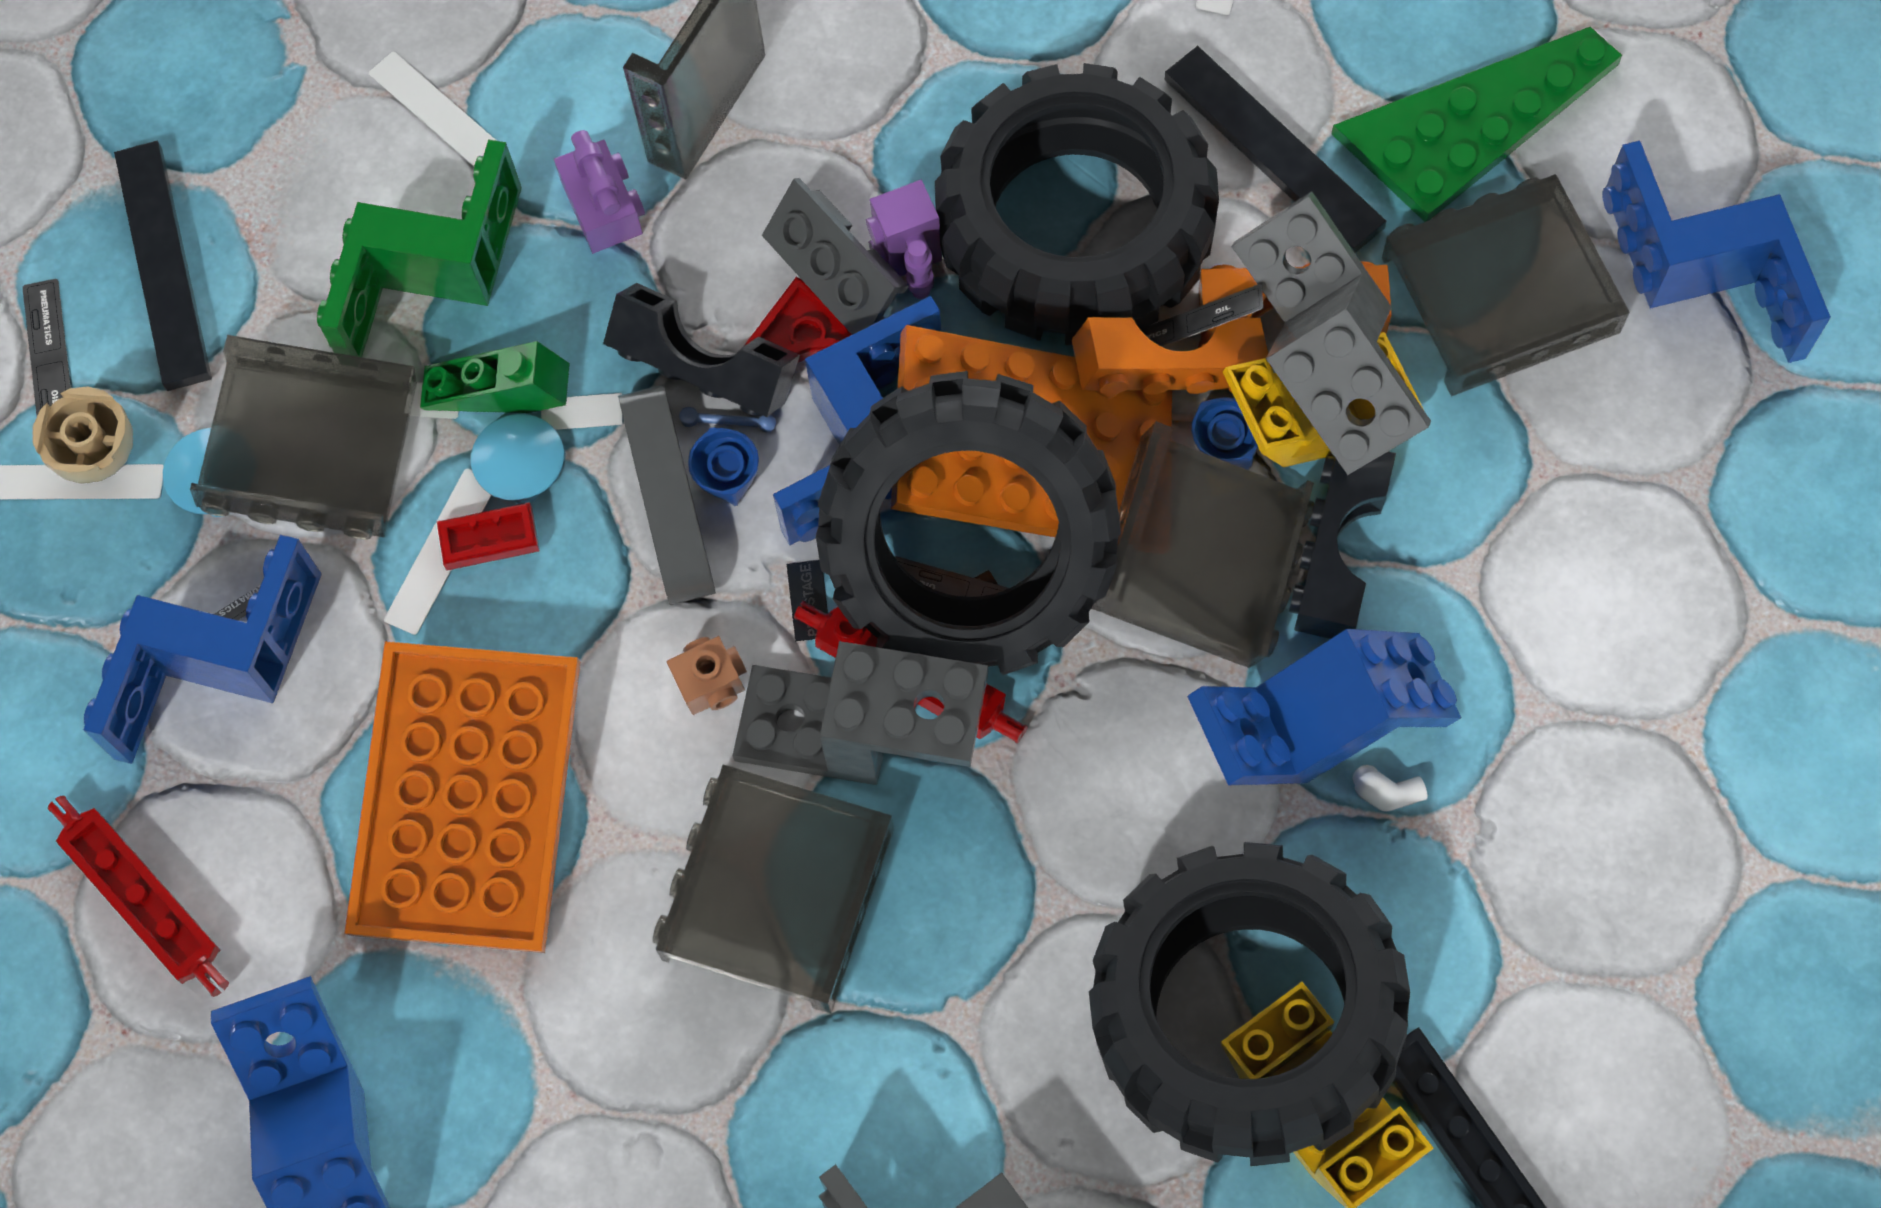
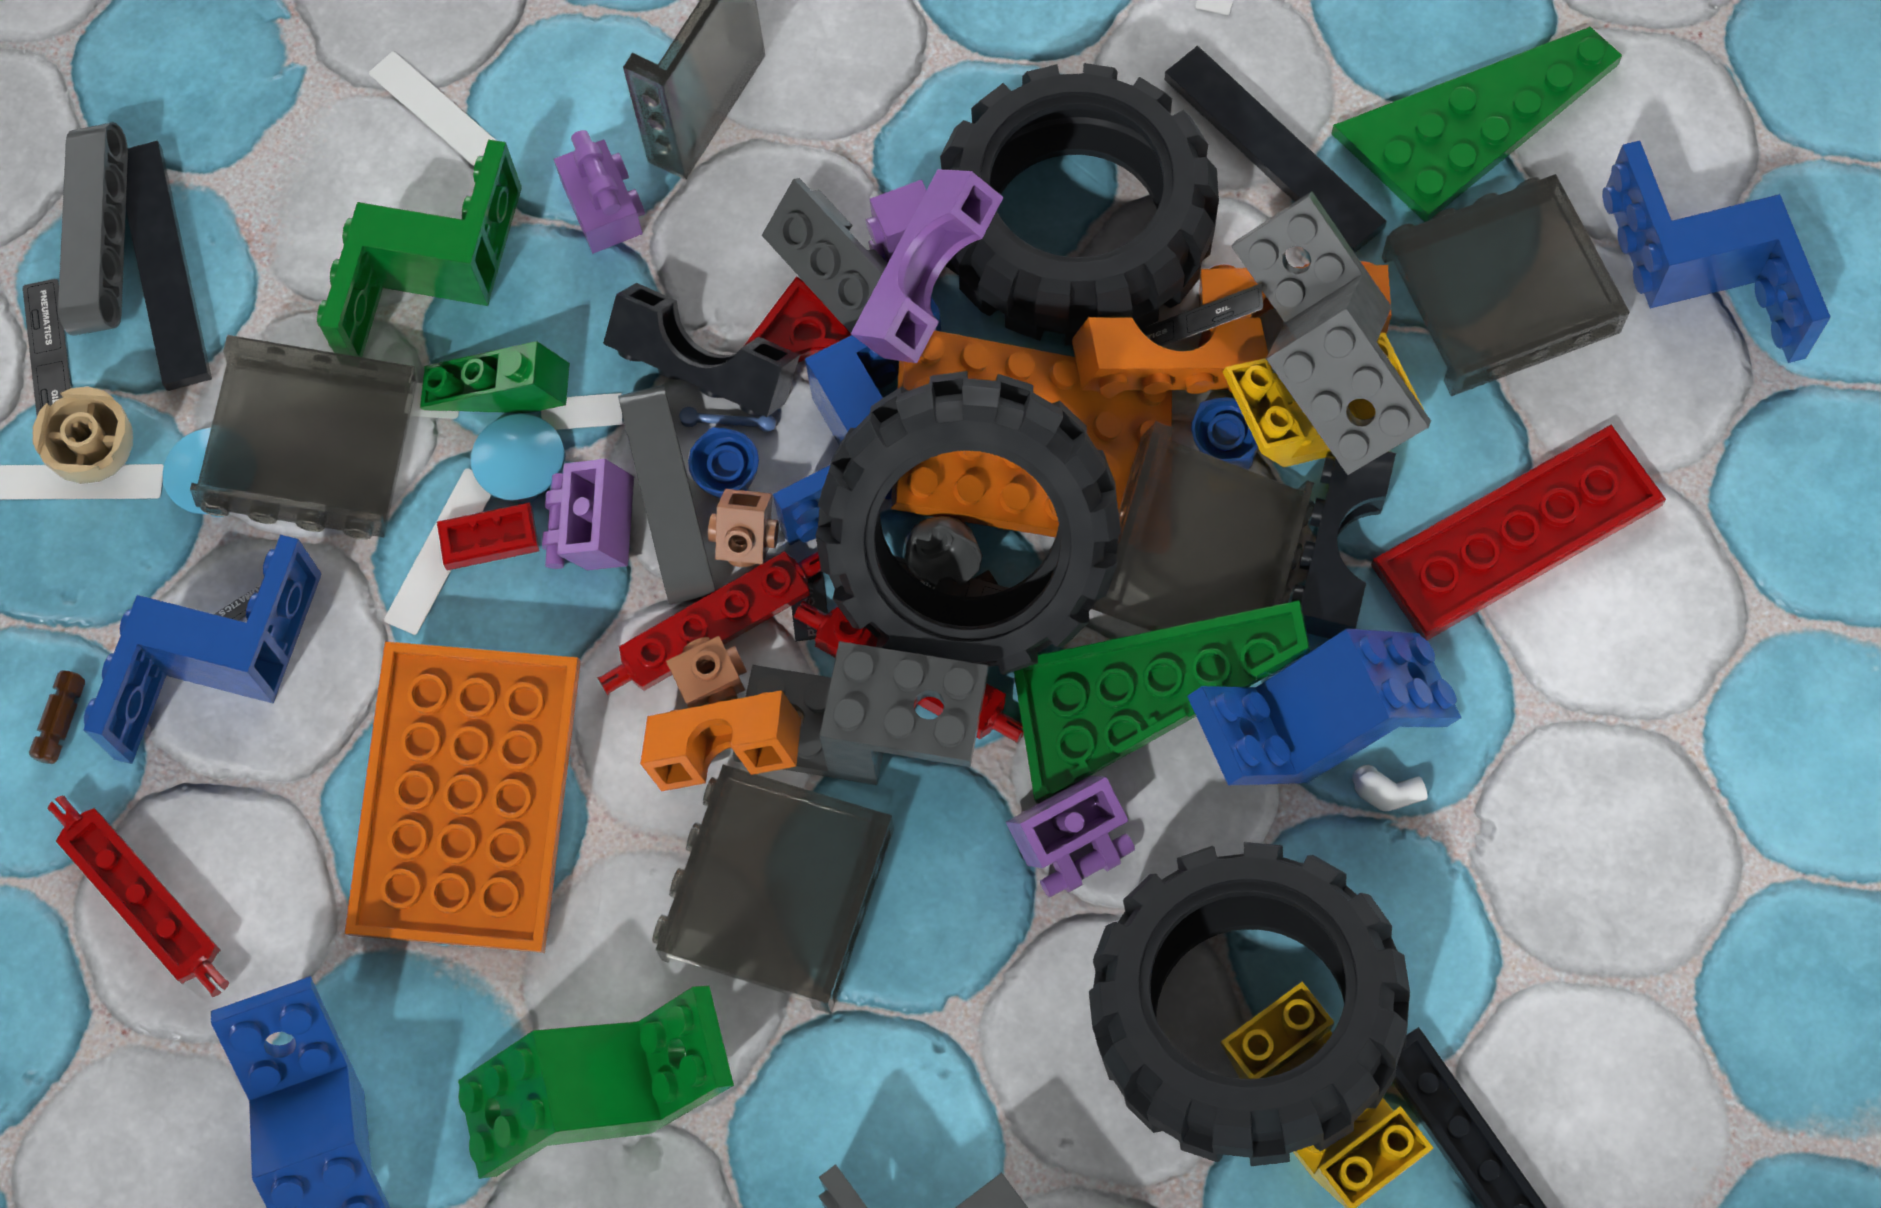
none -> reddish brown axle [29,670,85,764]
none -> dark grey beam [58,122,128,336]
none -> green bracket [458,985,734,1179]
none -> medium lavender brick [542,459,634,571]
none -> red plate [597,551,821,695]
none -> orange arch [640,690,801,791]
none -> nougat brick [708,489,779,567]
none -> medium lavender arch [851,169,1004,363]
none -> dark grey hair [902,516,983,587]
none -> medium lavender brick [1006,776,1135,898]
none -> green wing [1014,601,1310,804]
none -> red tile [1371,424,1666,640]

